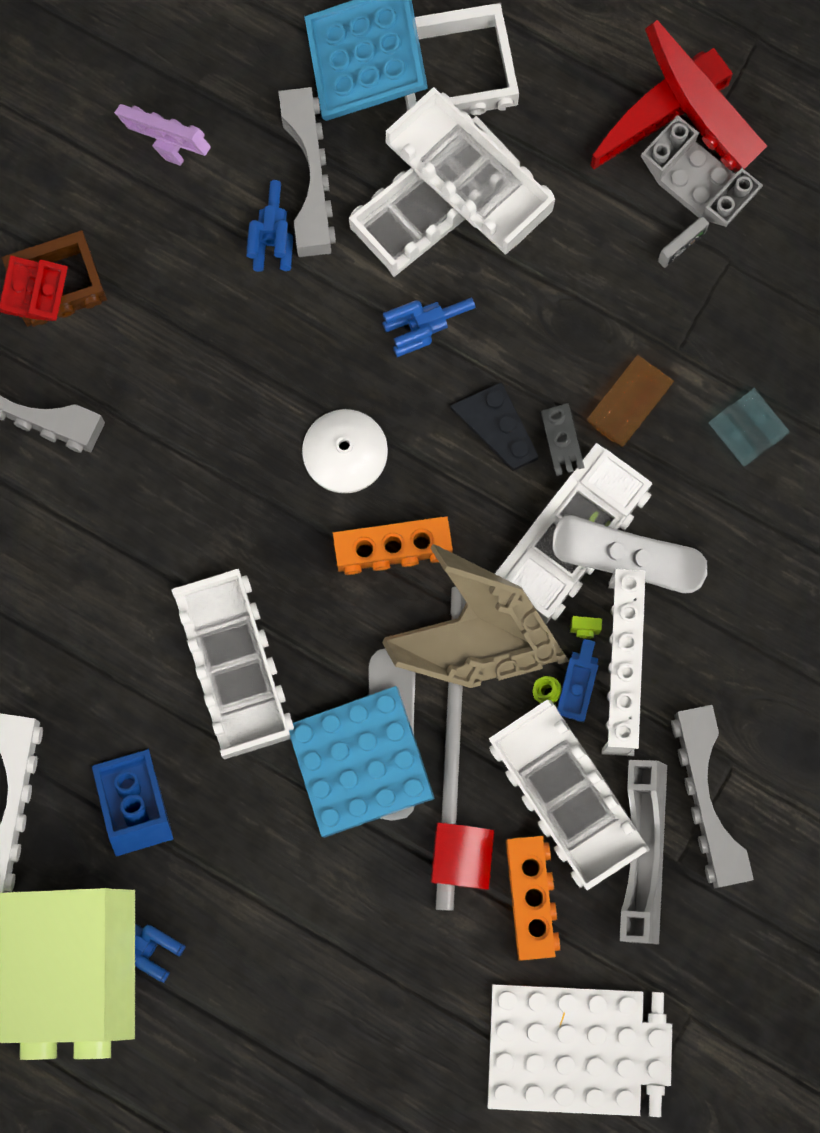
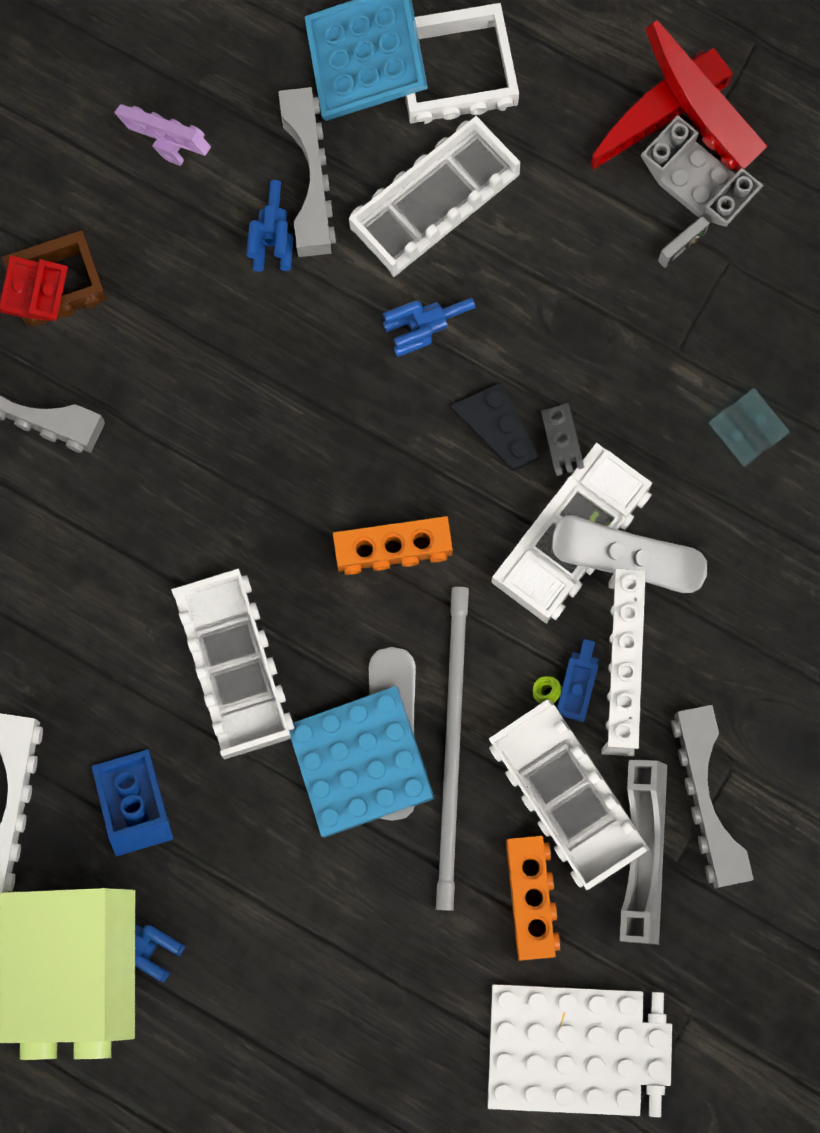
white dish [302,409,388,493] -> none
dark tan windscreen [382,544,569,688] -> none
white window [386,87,555,255] -> none
red slope [431,823,494,890] -> none
lime plate [570,616,602,639] -> none
clear orange piece [586,355,674,447] -> none

